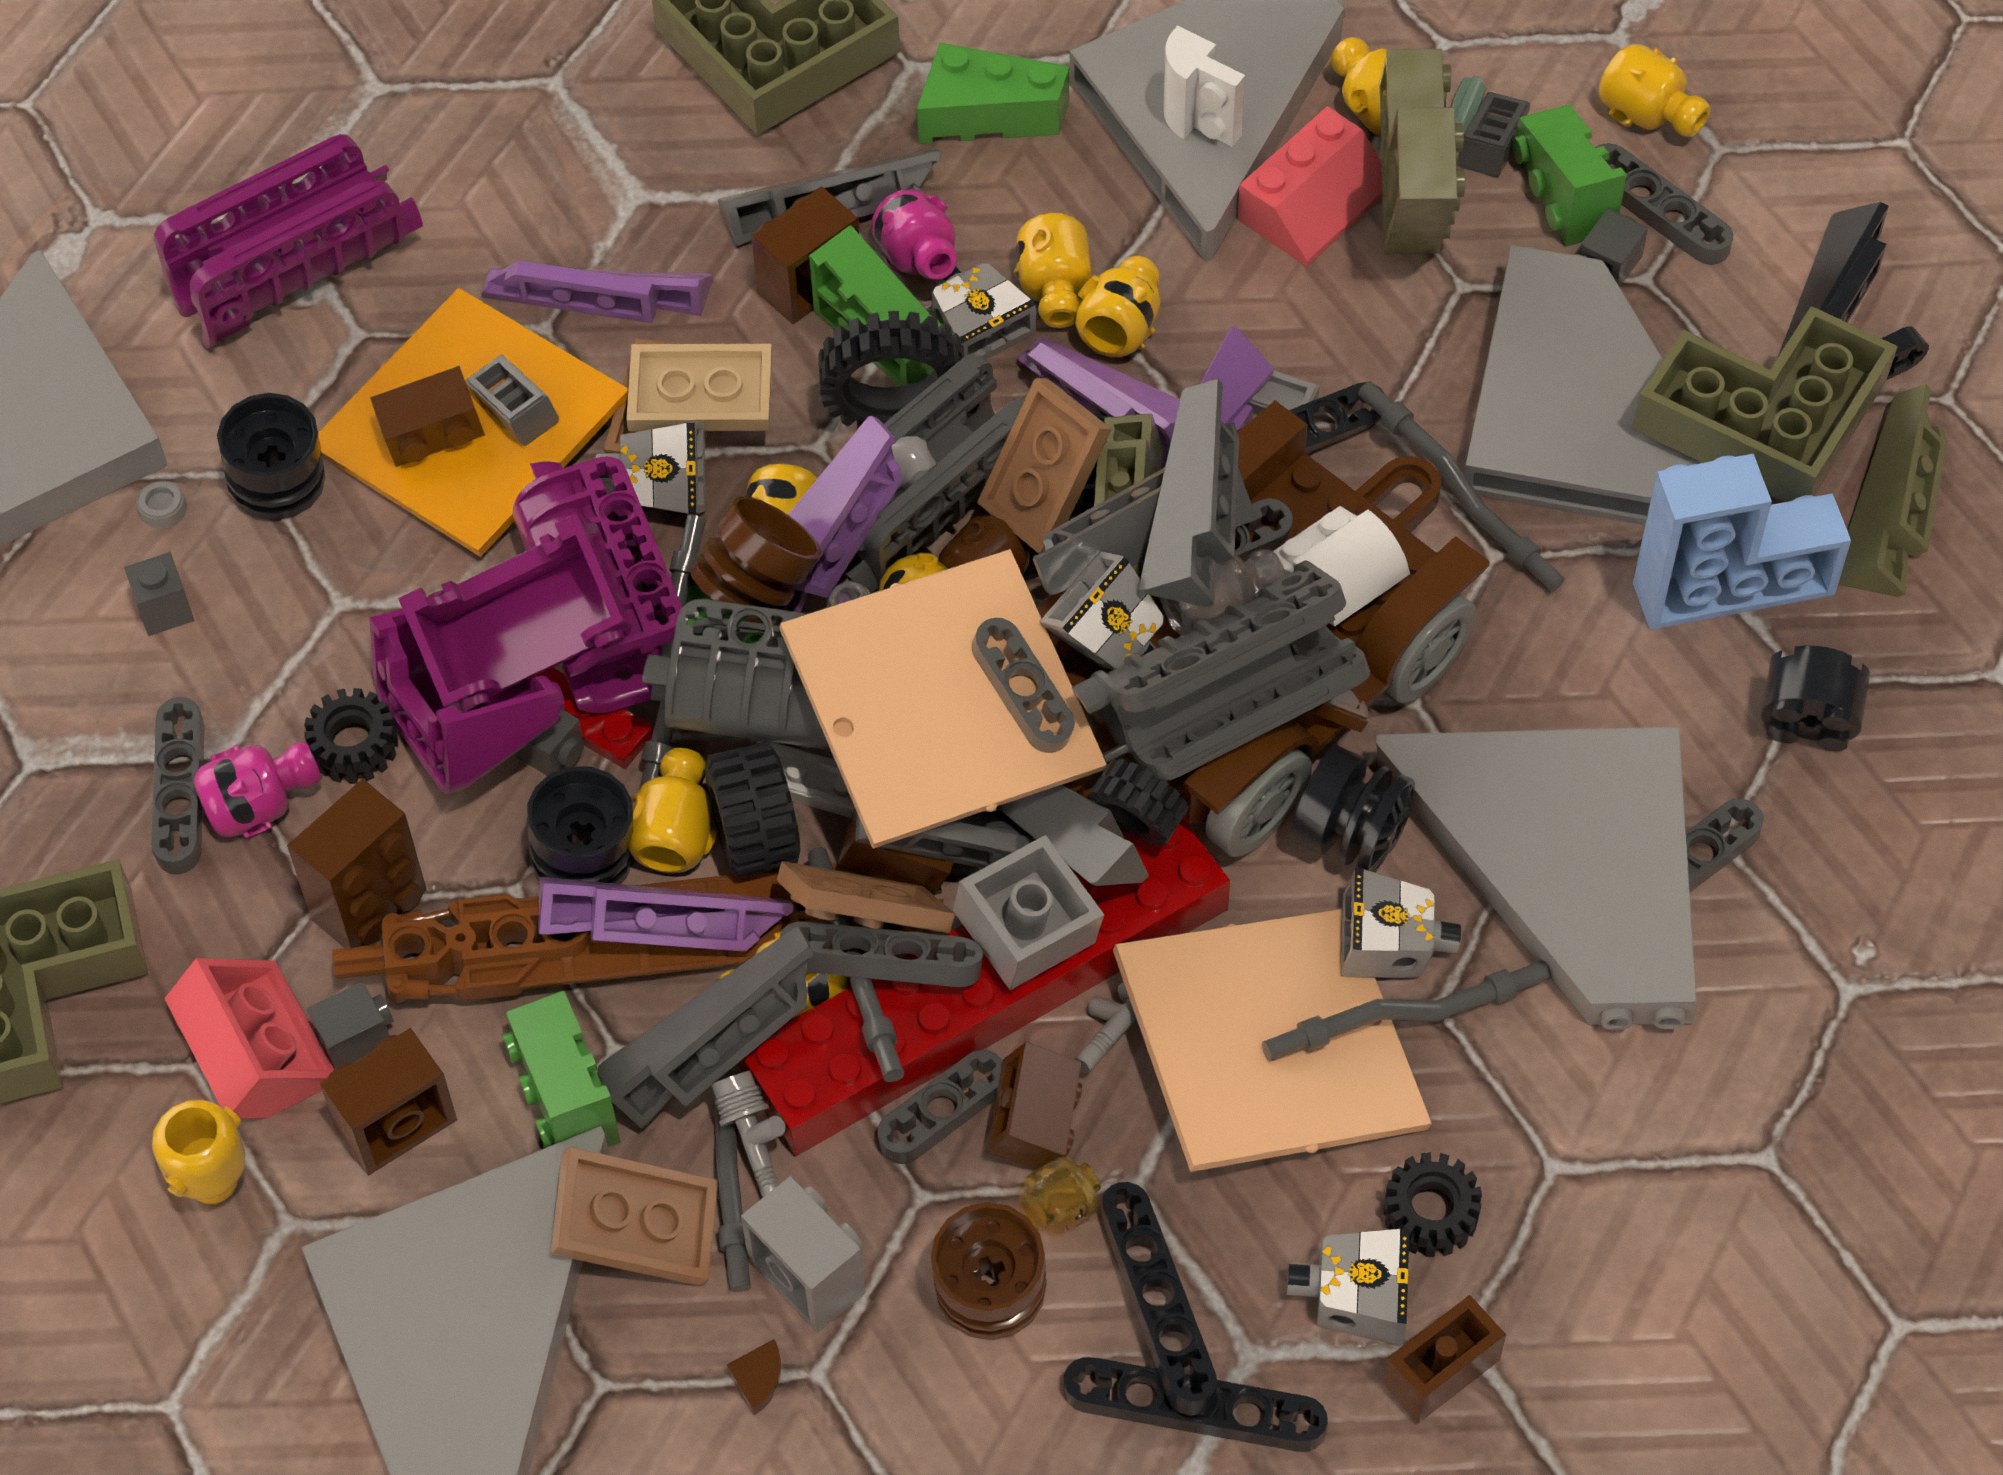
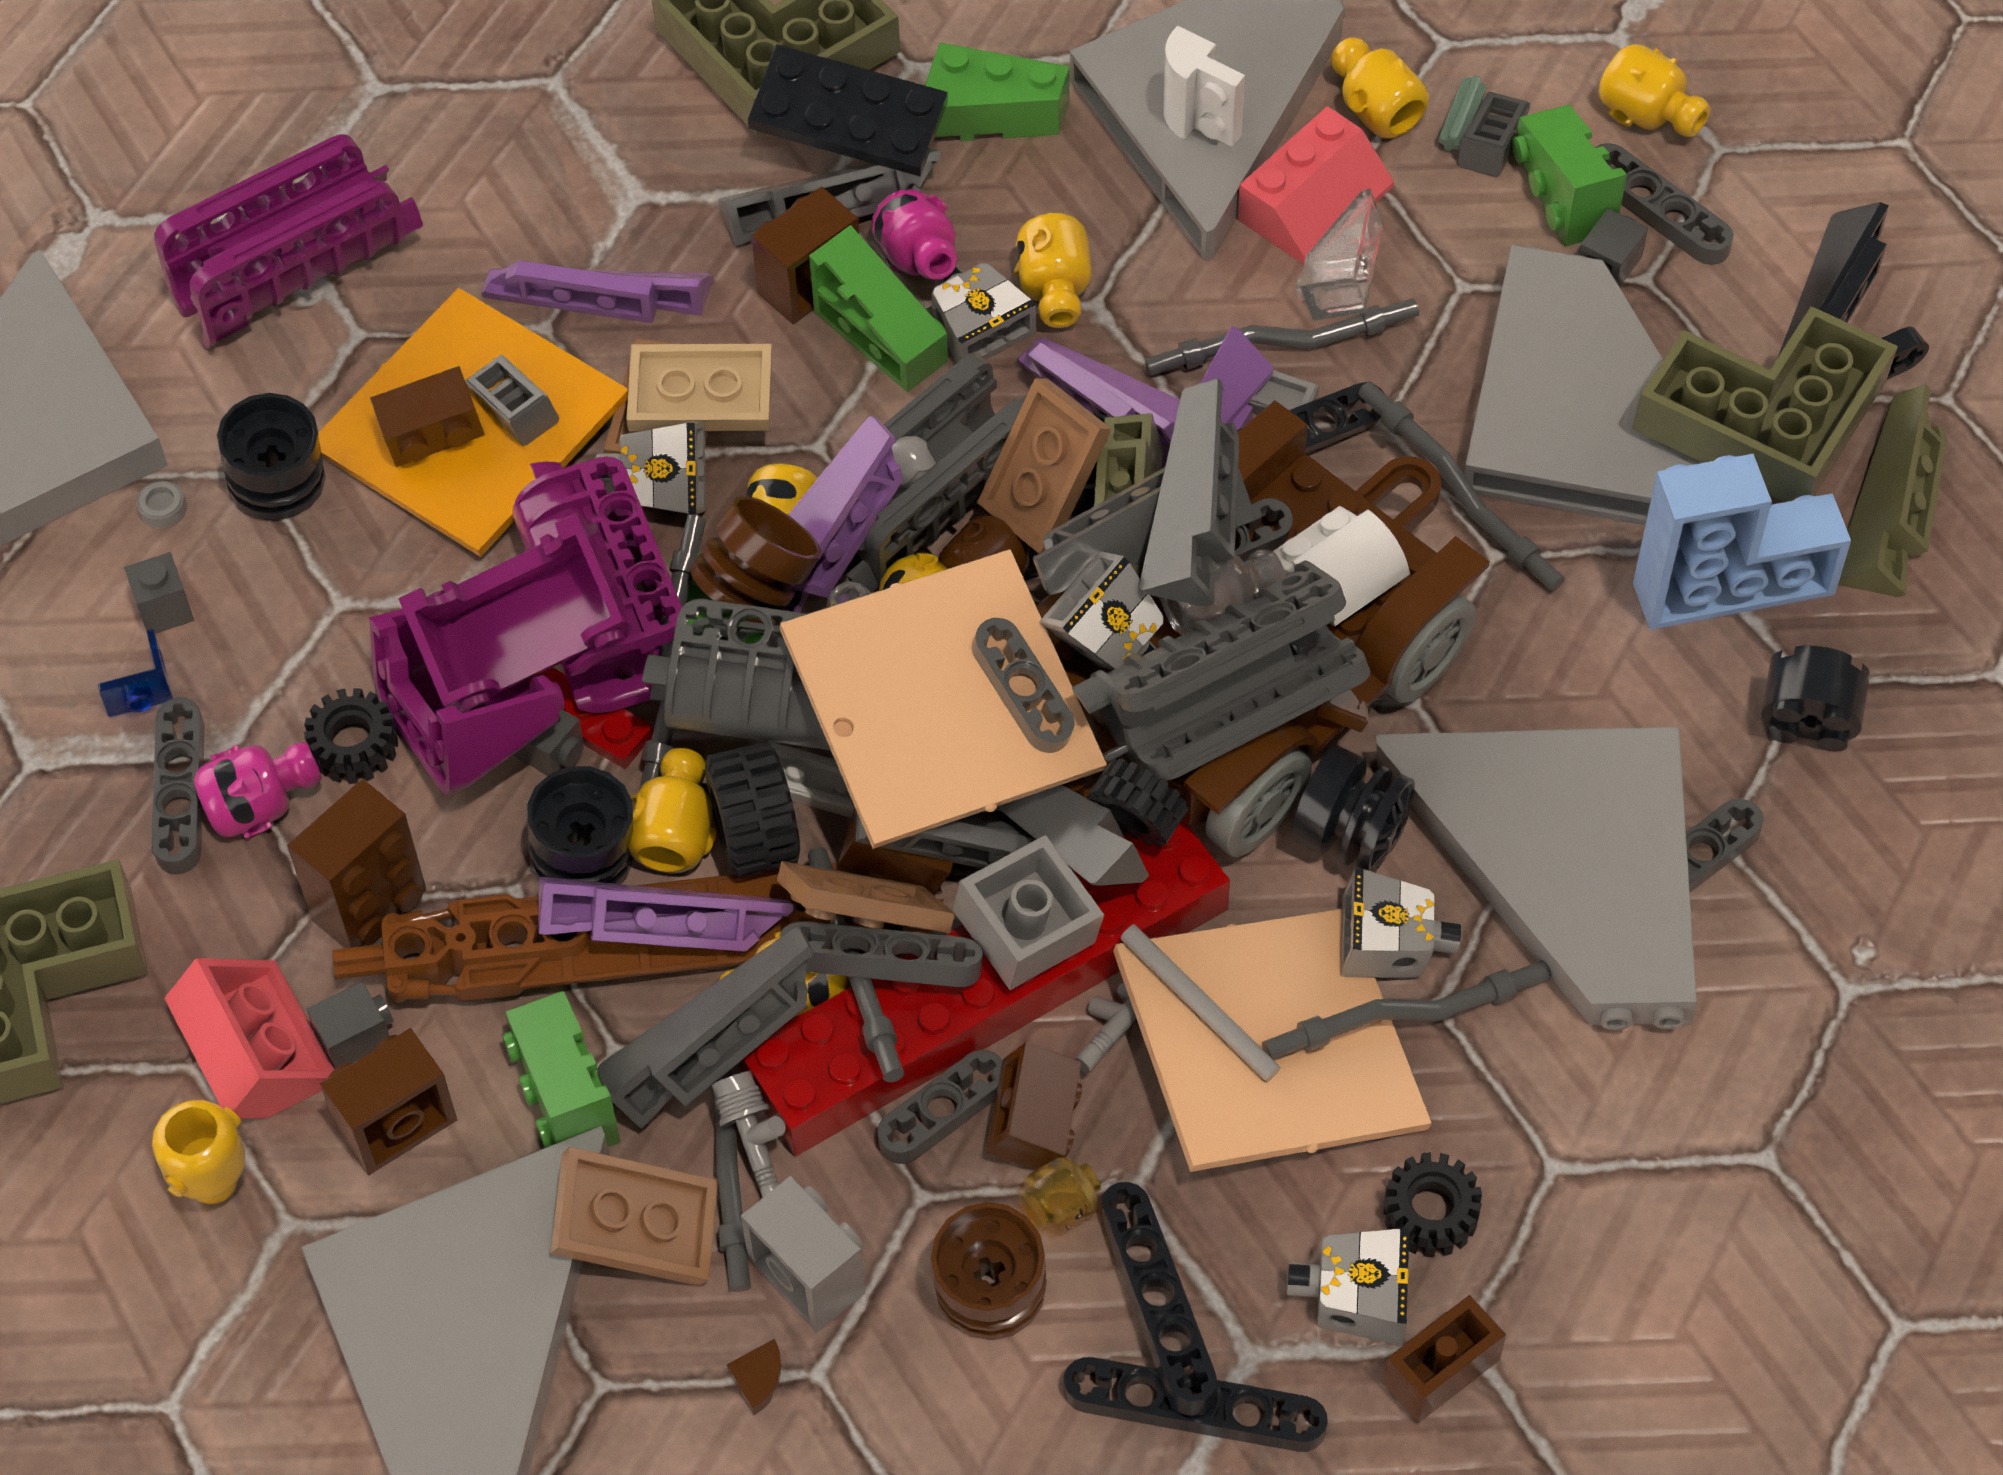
black tyre [818,311,965,430] -> none
yellow piece [1075,256,1161,358] -> none
olive brick [1379,49,1465,254] -> none
none -> clear blue bracket [98,629,173,717]
none -> black plate [747,44,948,177]
none -> light grey bar [1120,924,1281,1082]
none -> dark grey bar [1145,298,1419,376]
none -> clear slope [1296,189,1383,321]

